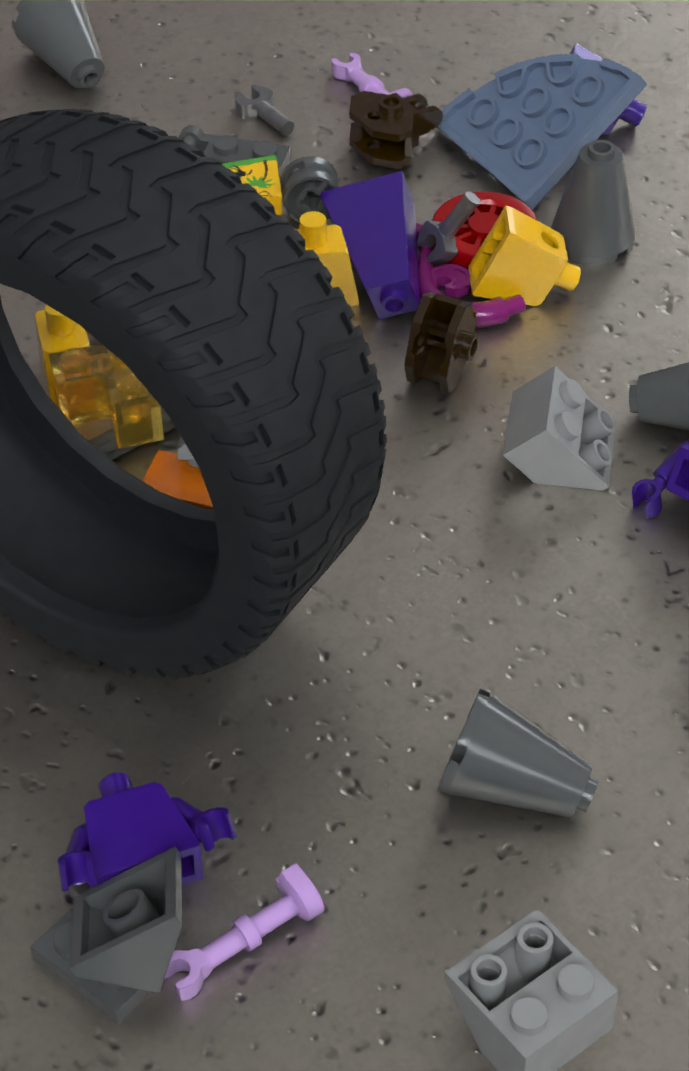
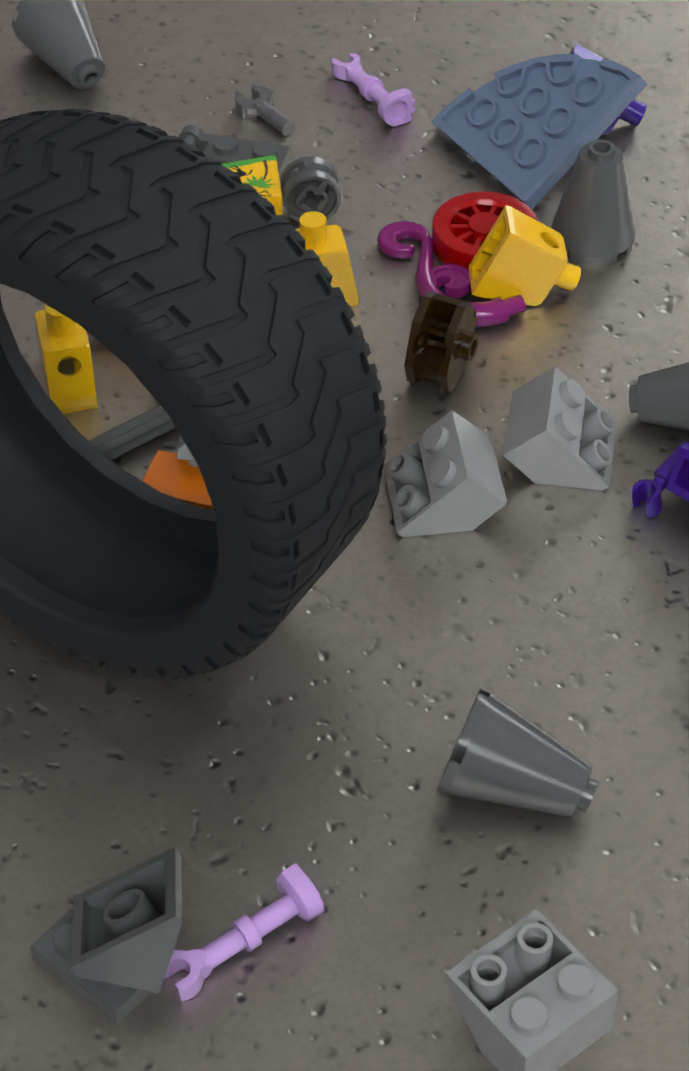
clear yellow brick [49,345,164,449] -> none
dark purple torso [57,772,237,892] -> none
dark purple slope [321,171,421,319] -> none
dark brown hinge [349,91,443,169] -> none
flat silver bar [417,192,480,264] -> none
none -> light grey slope [383,410,508,537]

